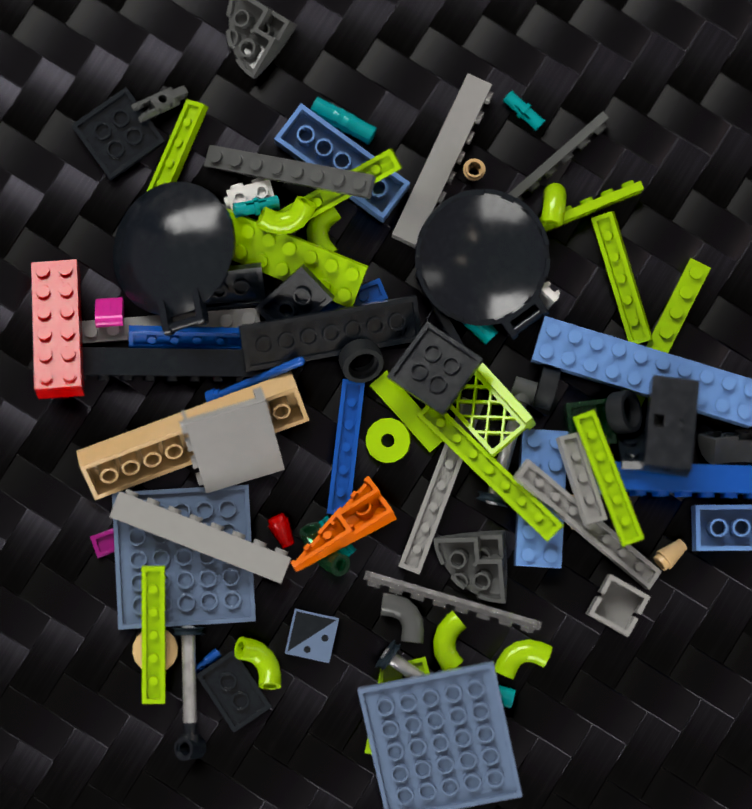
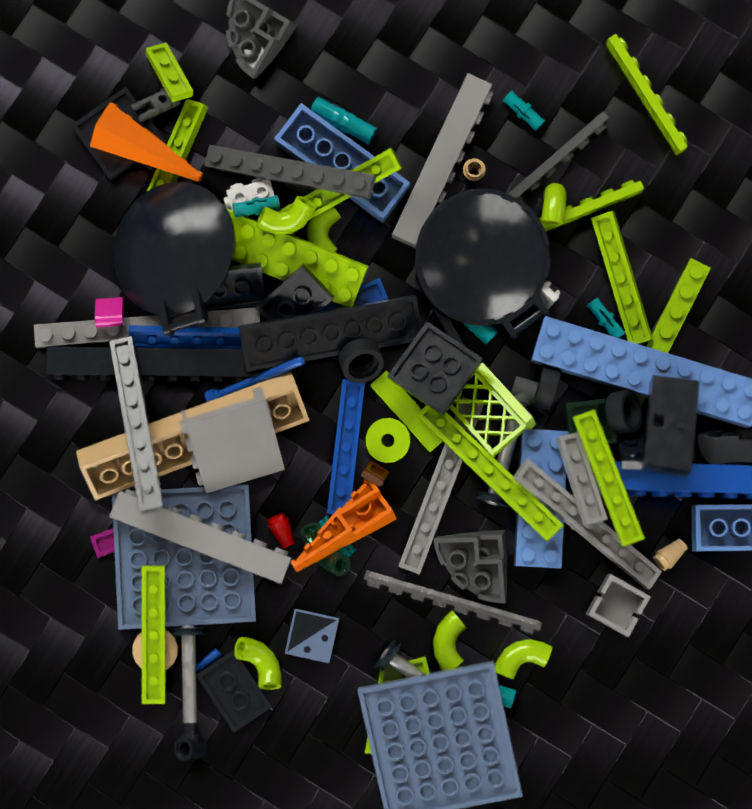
brick [31,259,84,399] -> none
dark grey cylinder [380,593,425,644] -> none
none -> orange wedge [90,102,203,182]
none -> plate [109,336,164,514]
none -> lime plate [146,42,193,102]
none -> reddish brown tile [361,460,390,487]
none -> teal pin [587,298,625,338]
none -> lime plate [606,34,688,156]

